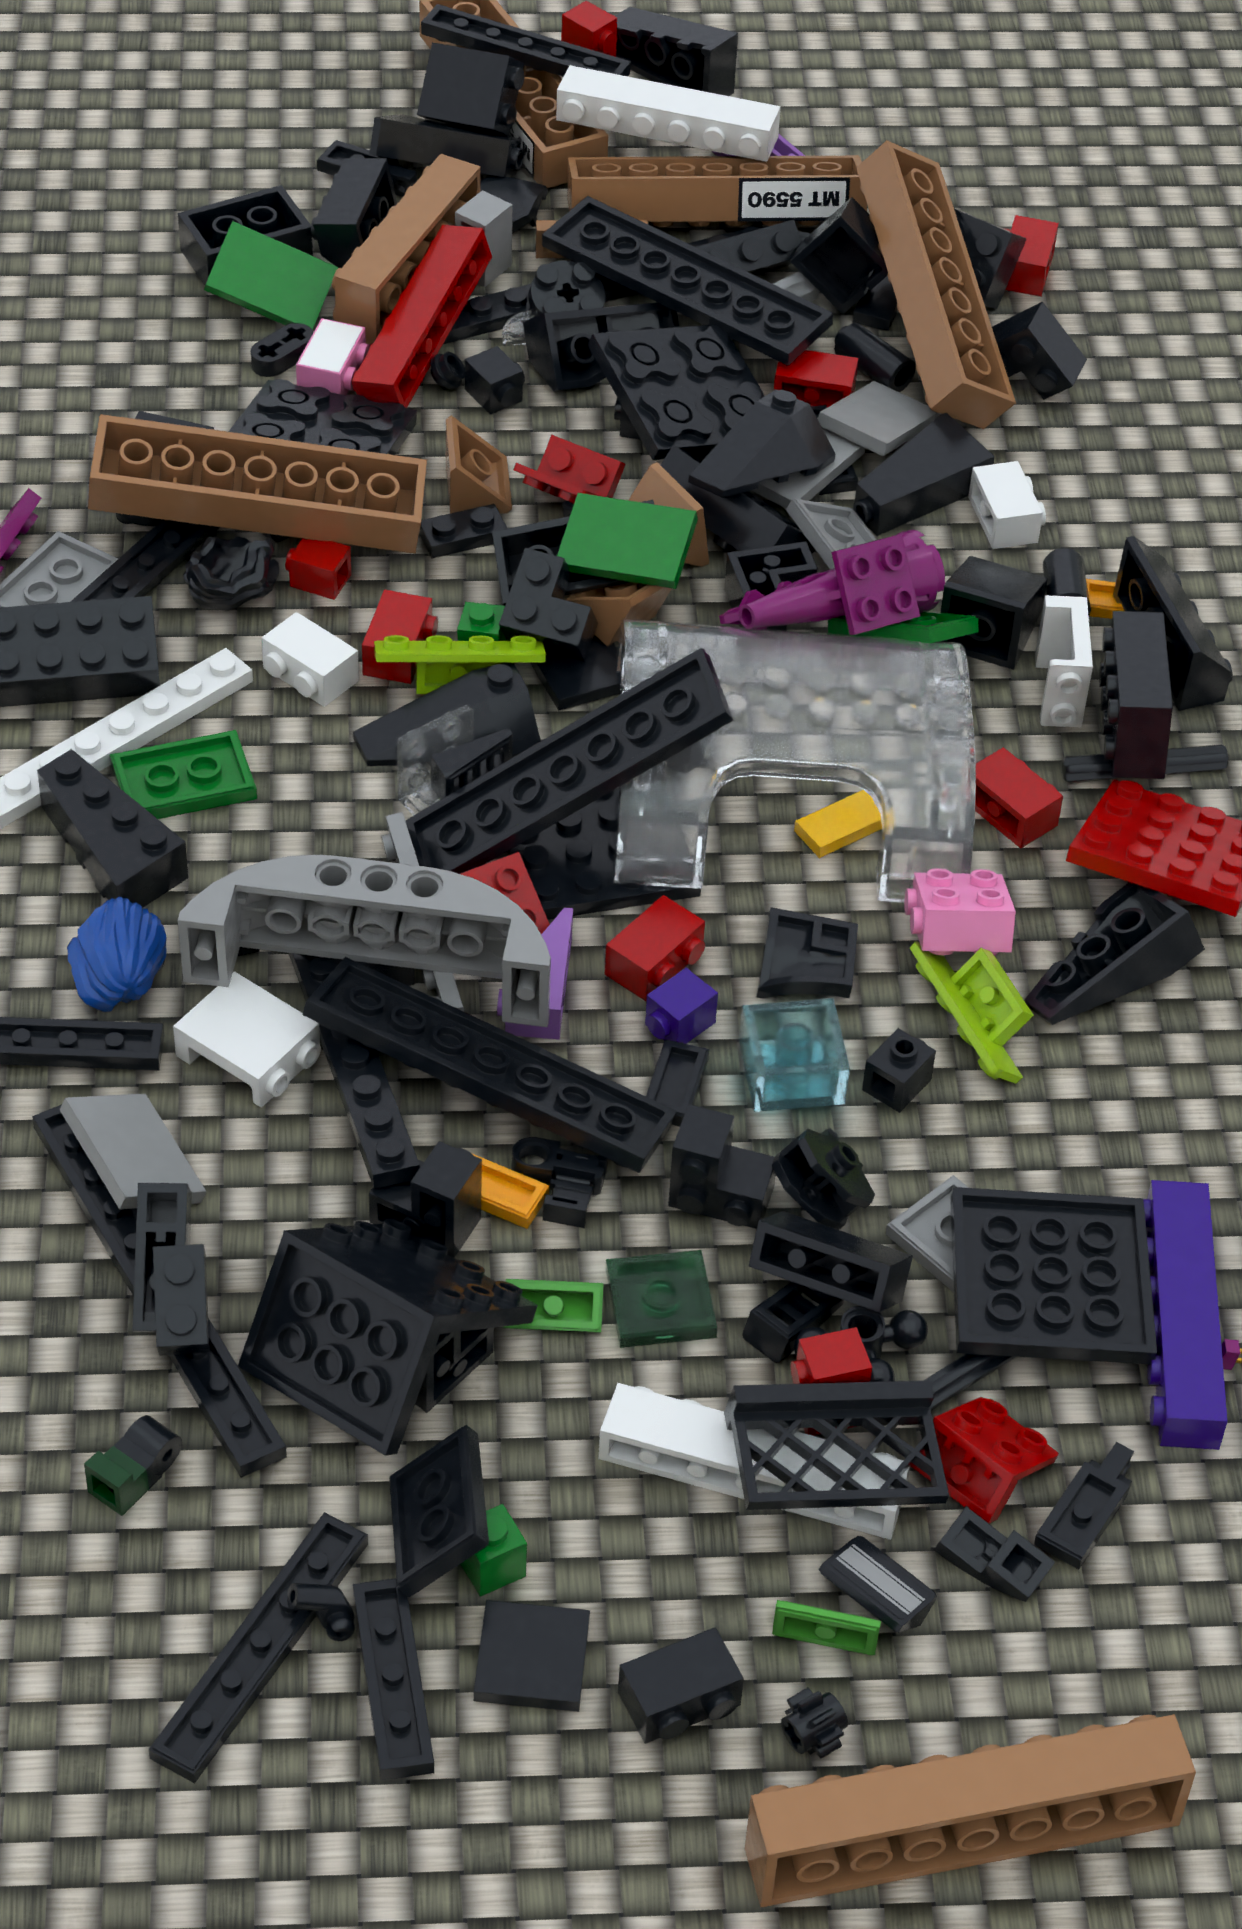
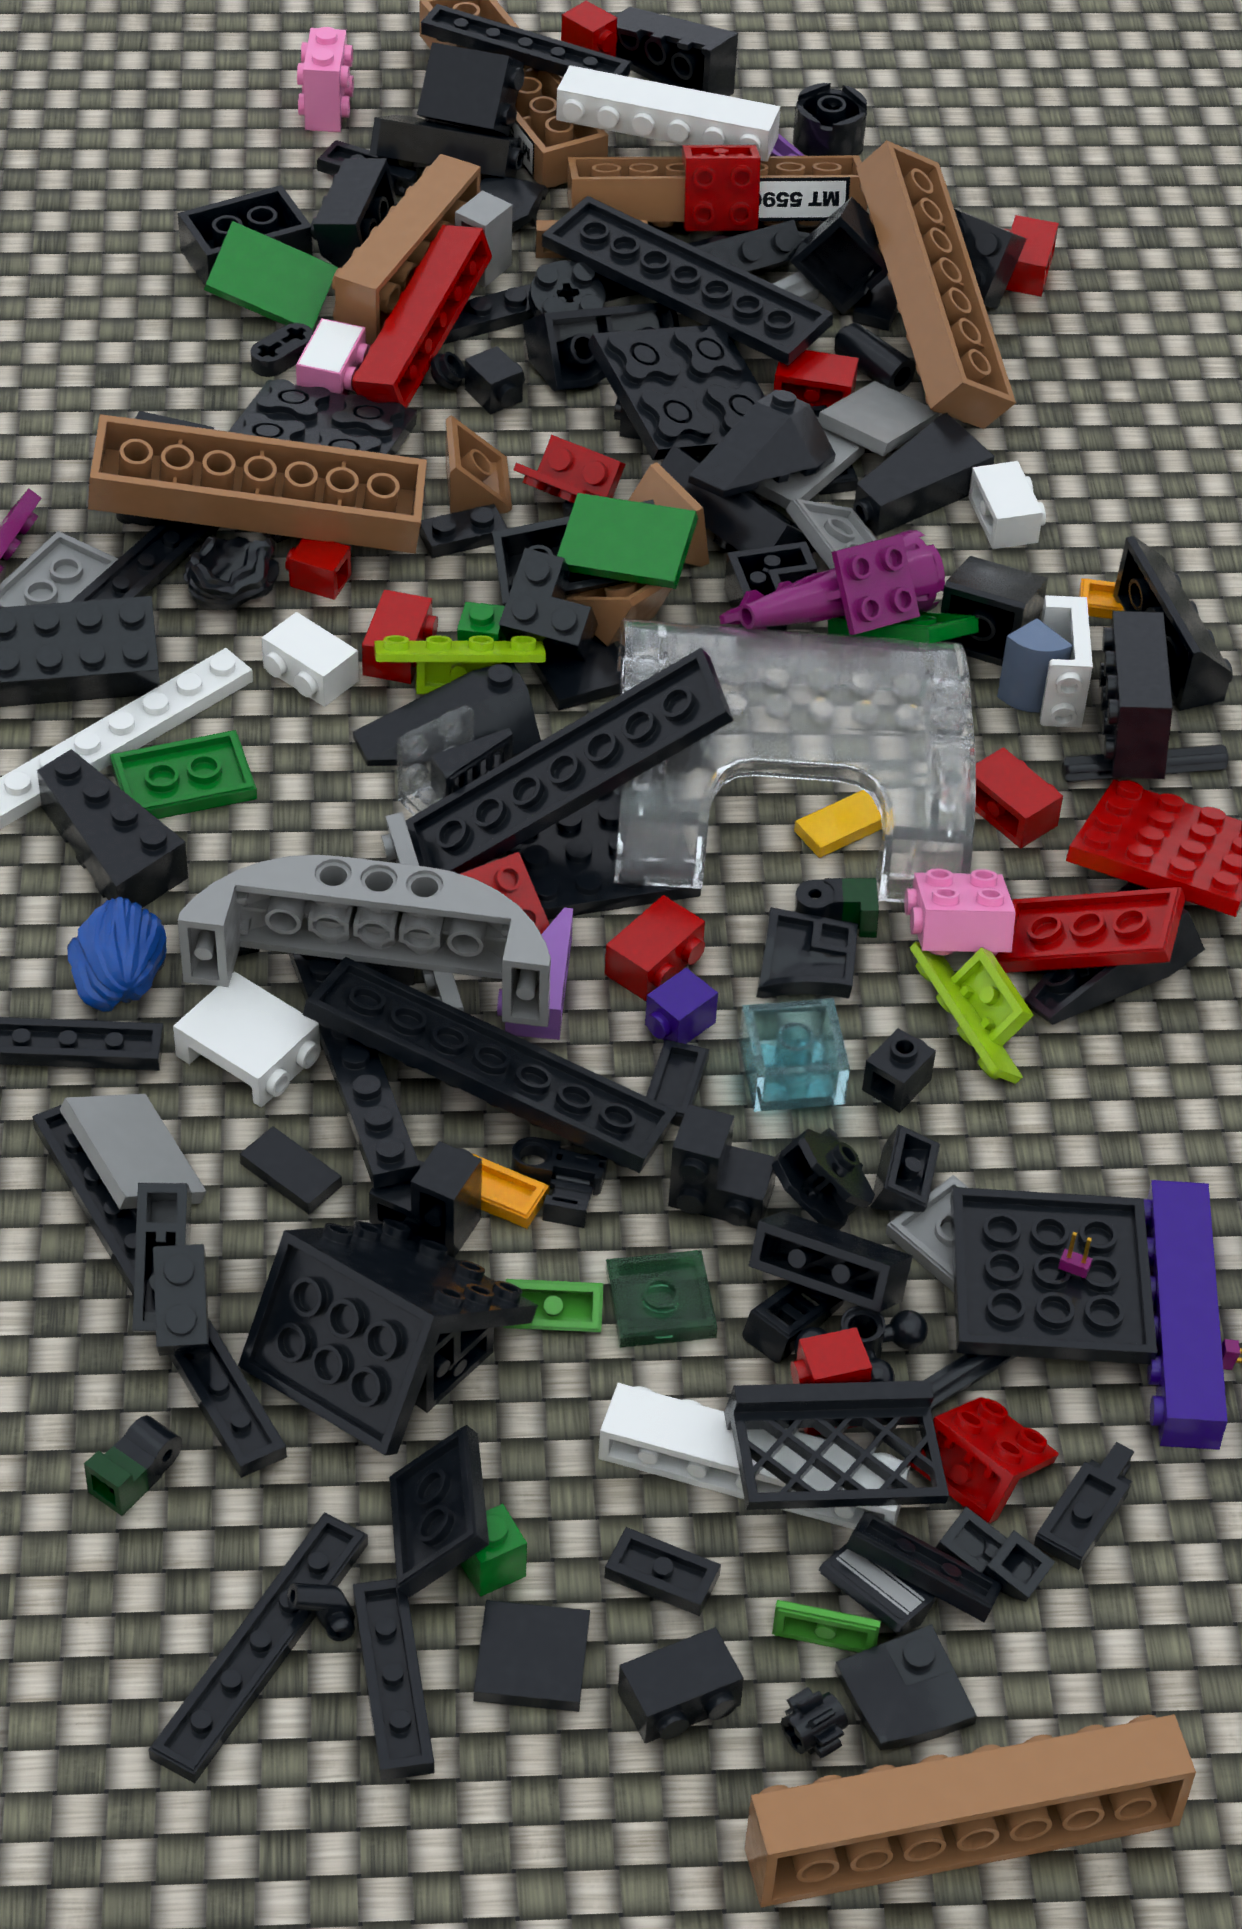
clear tile [502,310,535,346] -> none
black brick [992,302,1087,400] -> none
black brick [1043,548,1091,616] -> none
none -> black tile [240,1126,342,1214]
none -> bright pink brick [297,27,354,132]
none -> black plate [604,1527,721,1616]
none -> red bracket [682,145,761,231]
none -> black brick [793,83,867,156]
none -> leg [795,878,879,938]
none -> black plate [835,1624,977,1750]
none -> black tile [845,1511,1003,1622]
none -> black slope [870,1124,940,1212]
none -> red tile [995,887,1186,973]
none -> sand blue brick [997,618,1073,713]
none -> magenta piece [1058,1232,1093,1279]

